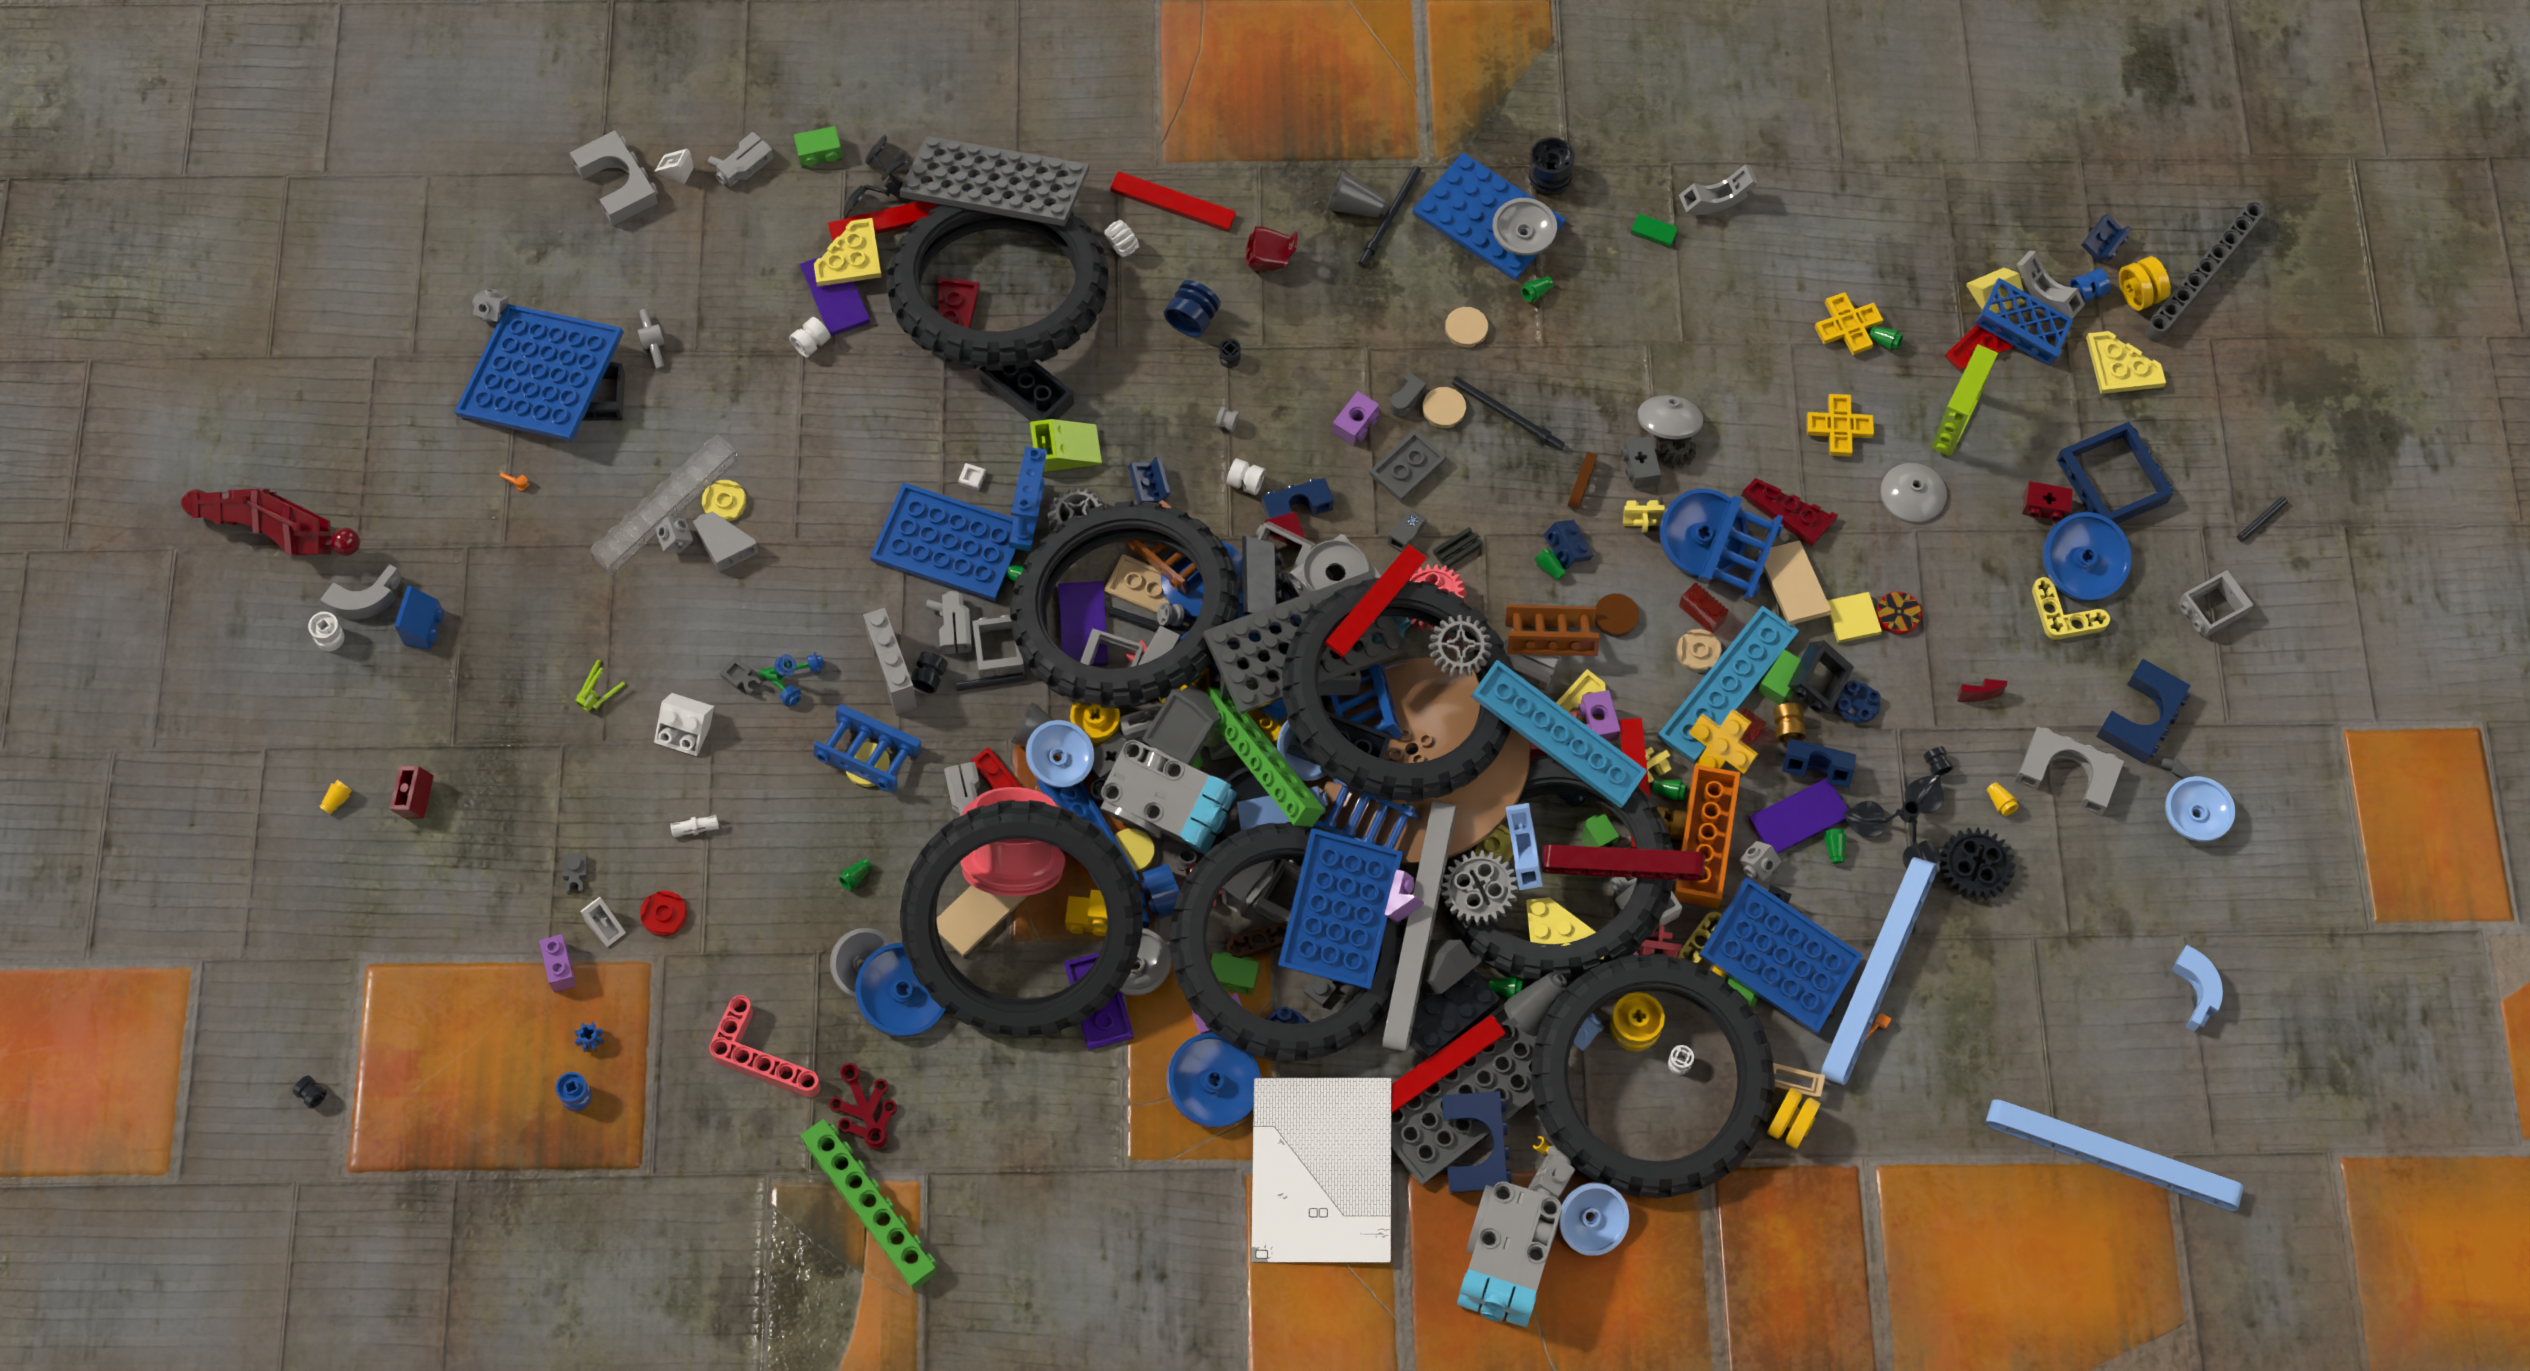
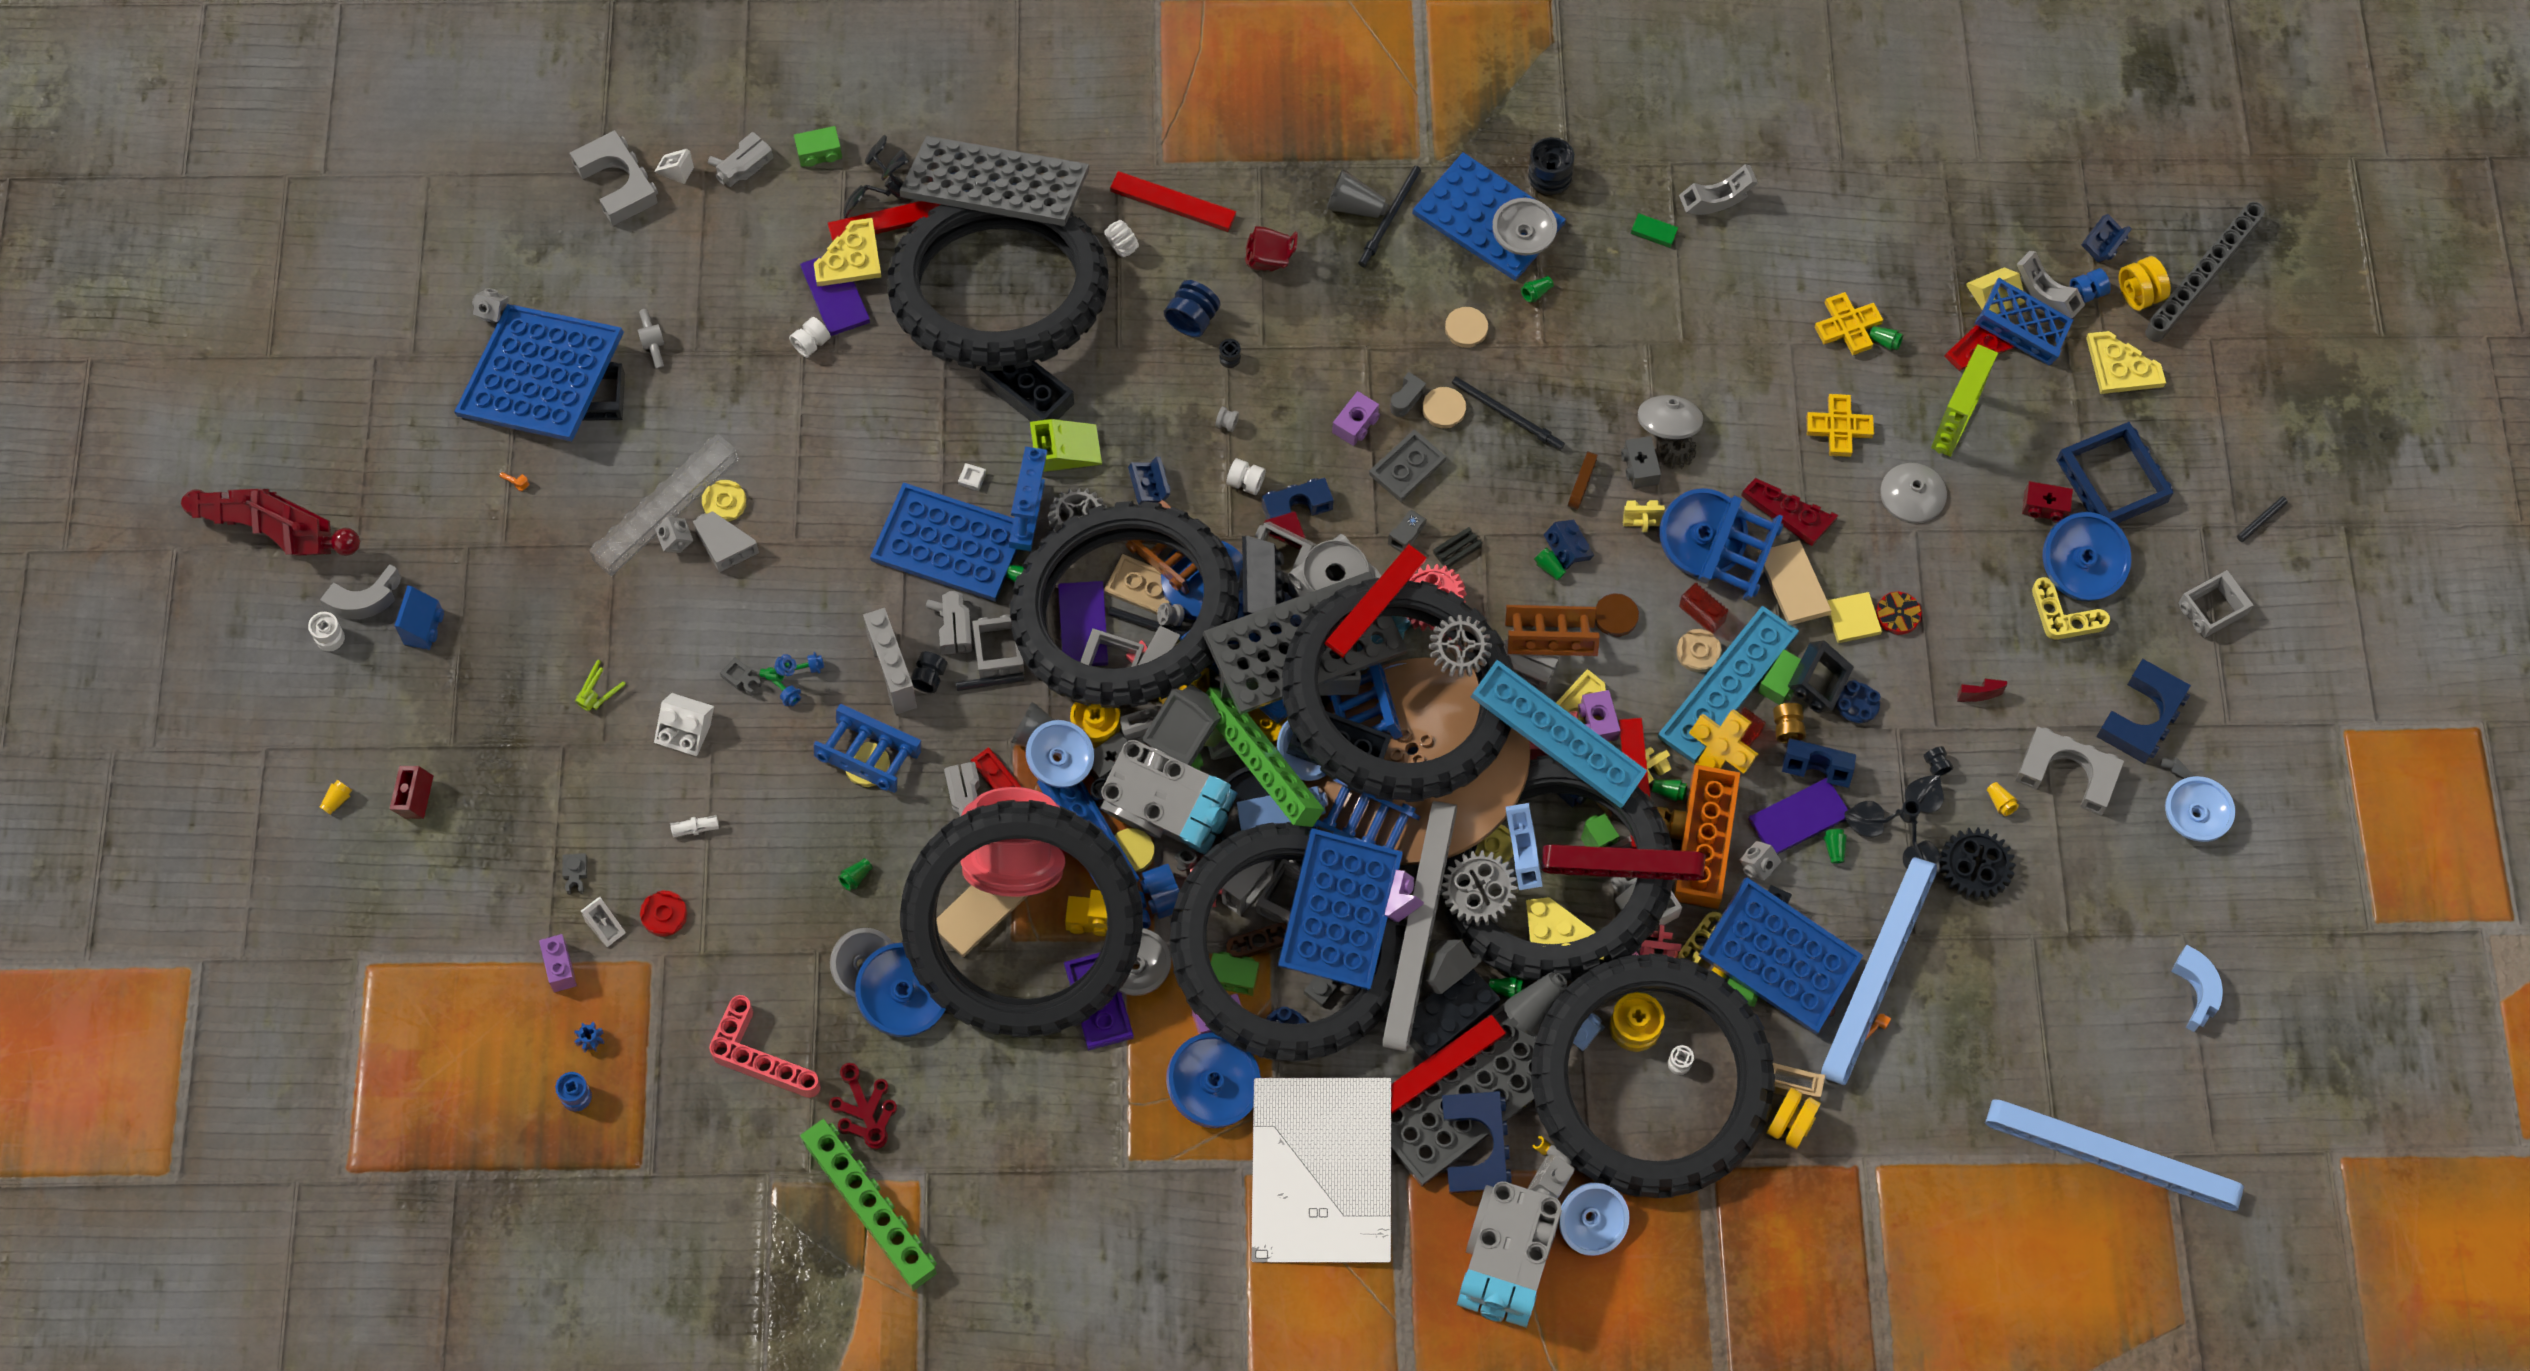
black wheel [292,1075,327,1109] -> none
dark red wing [937,277,980,328] -> none

